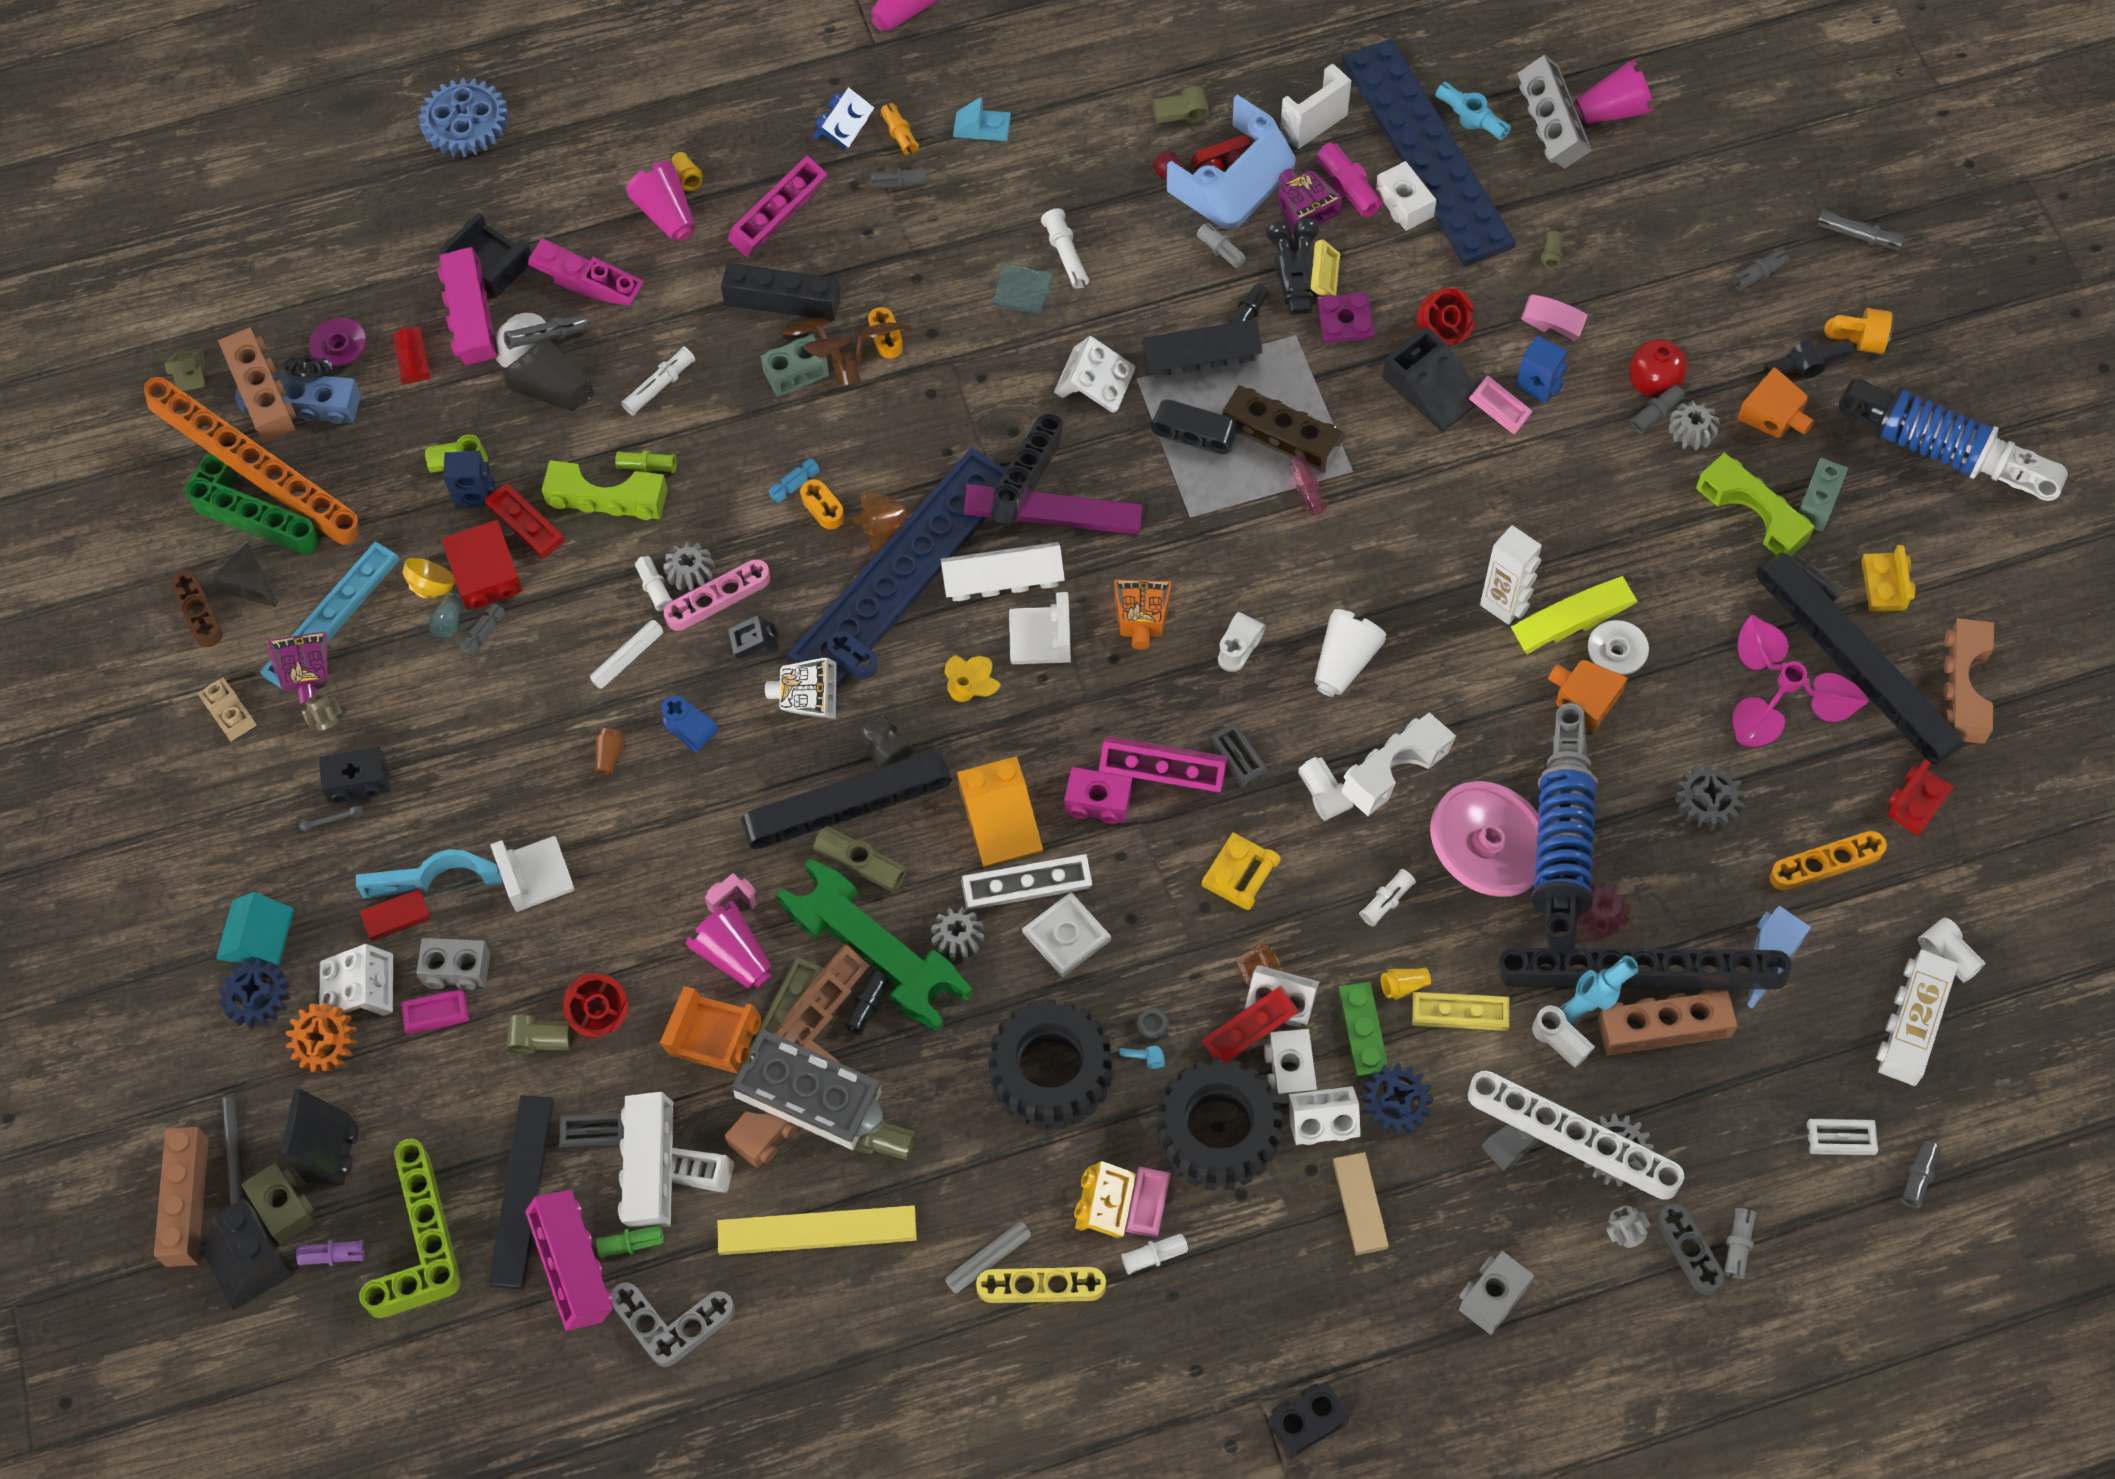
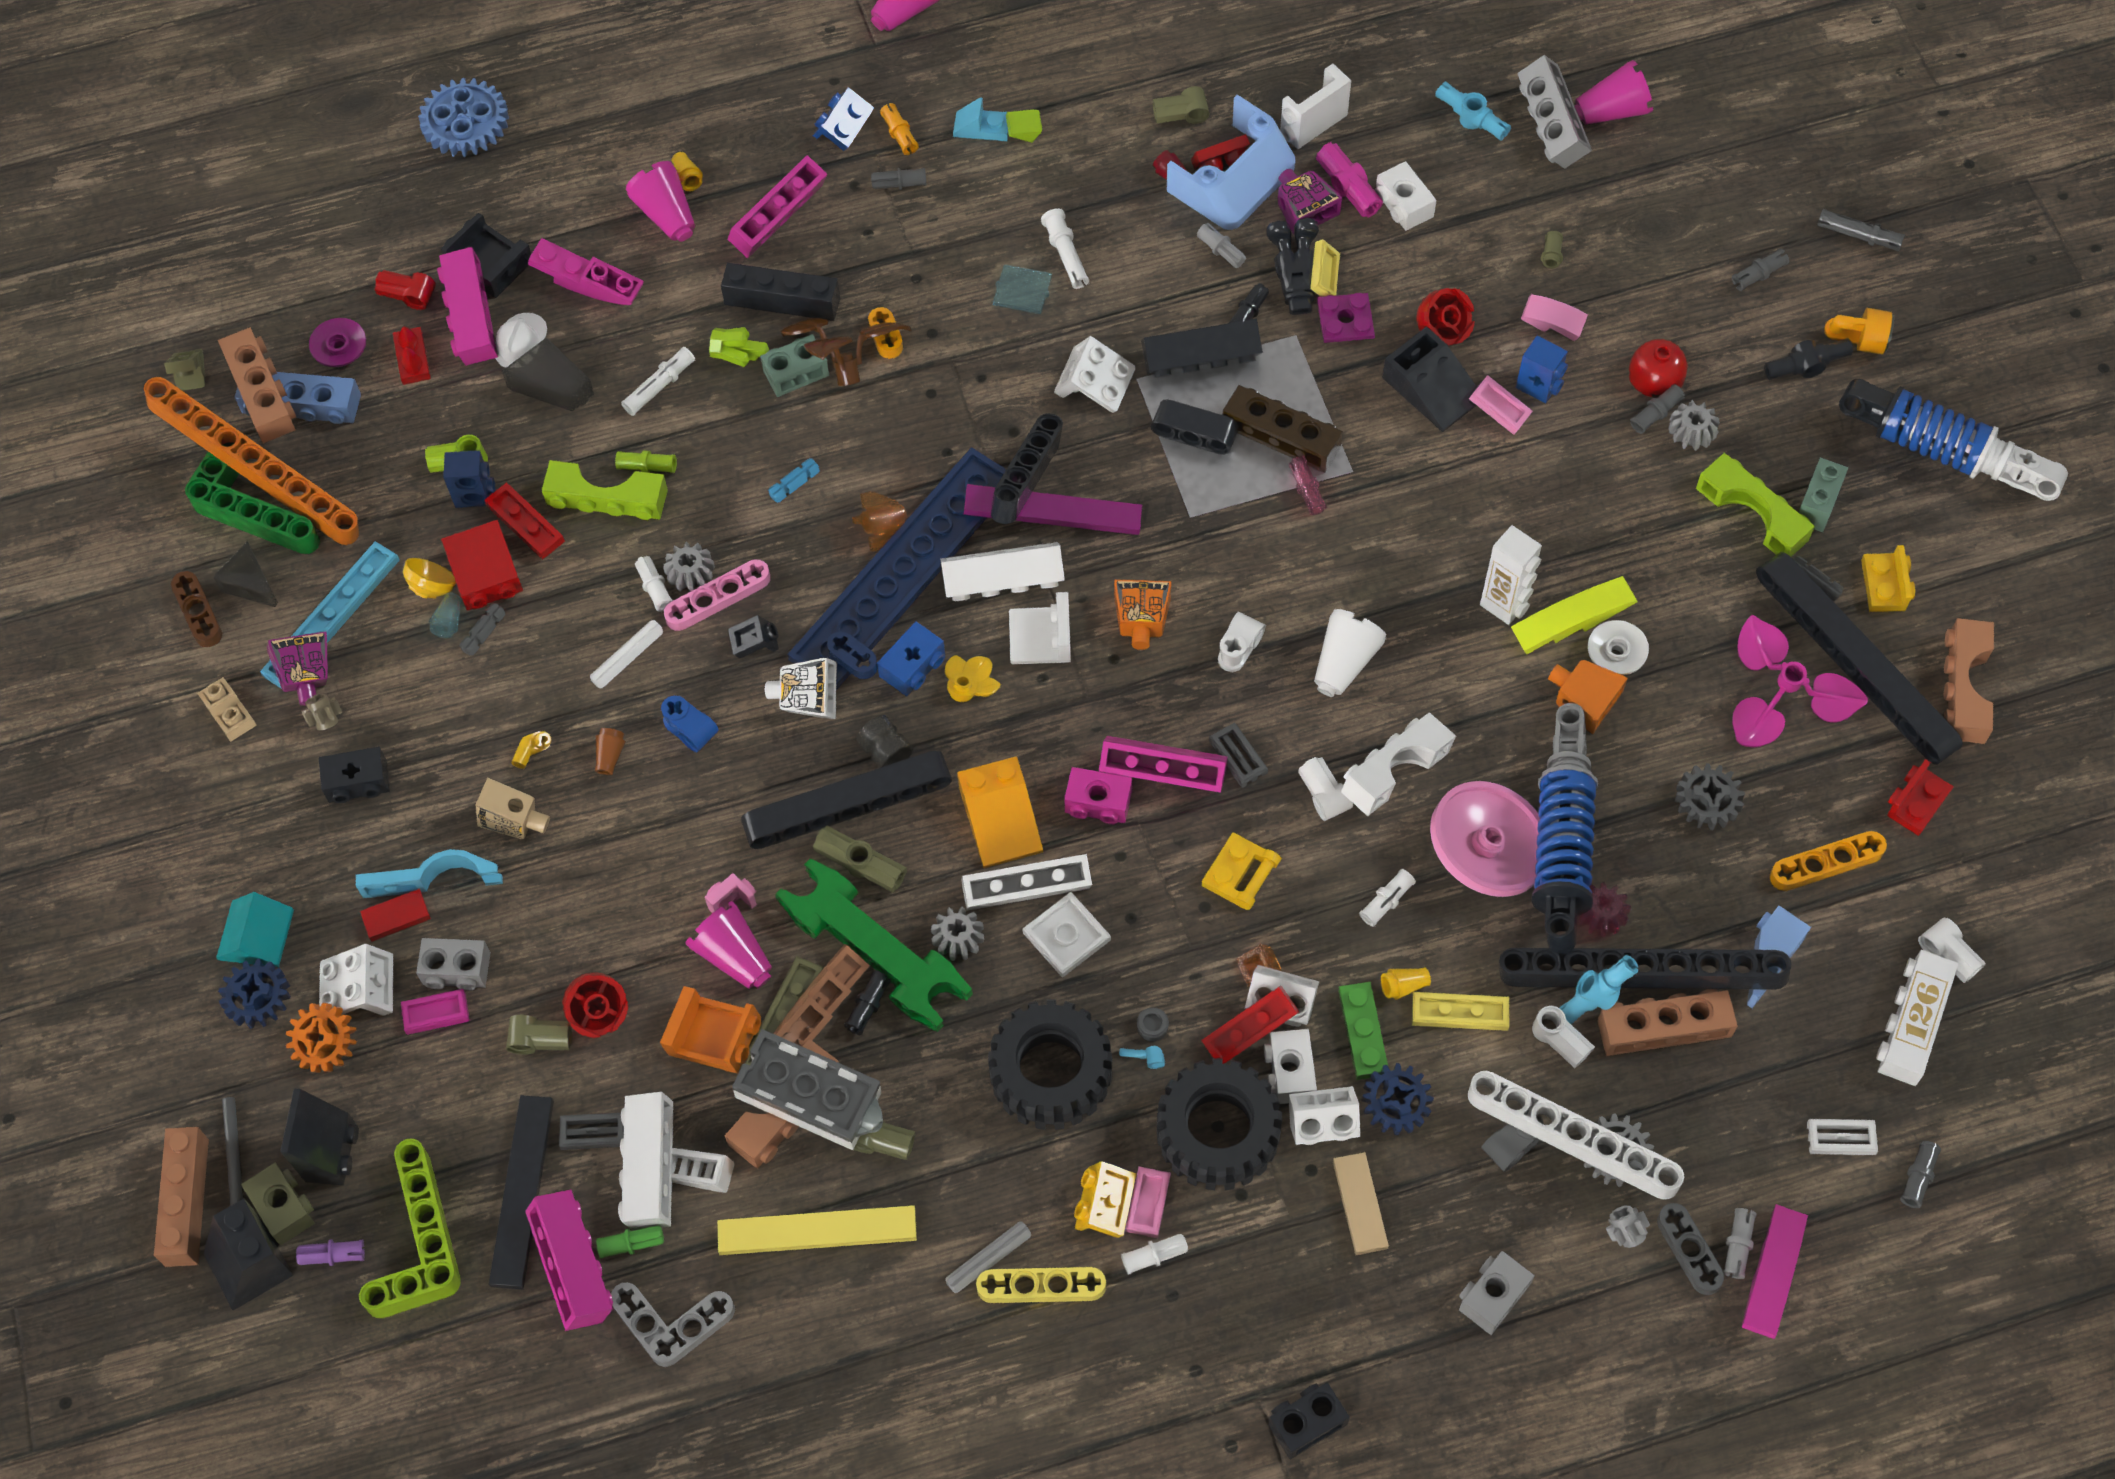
black gear [284,356,332,377] -> none
dark grey hinge [299,806,363,832] -> none
white bracket [490,836,575,912] -> none
dark grey pin [503,314,588,349] -> none
light orange beam [800,479,844,529] -> none
dark blue plate [1342,38,1516,267] -> none
orange torso [1737,367,1814,438] -> none
none -> red piece [375,270,436,310]
none -> tan torso [475,778,550,839]
none -> yellow arm [511,731,552,769]
none -> lime rock [709,327,769,367]
none -> blue brick [877,621,945,697]
none -> lime slope [1006,109,1042,143]
none -> dark pink slope [1742,1204,1808,1339]

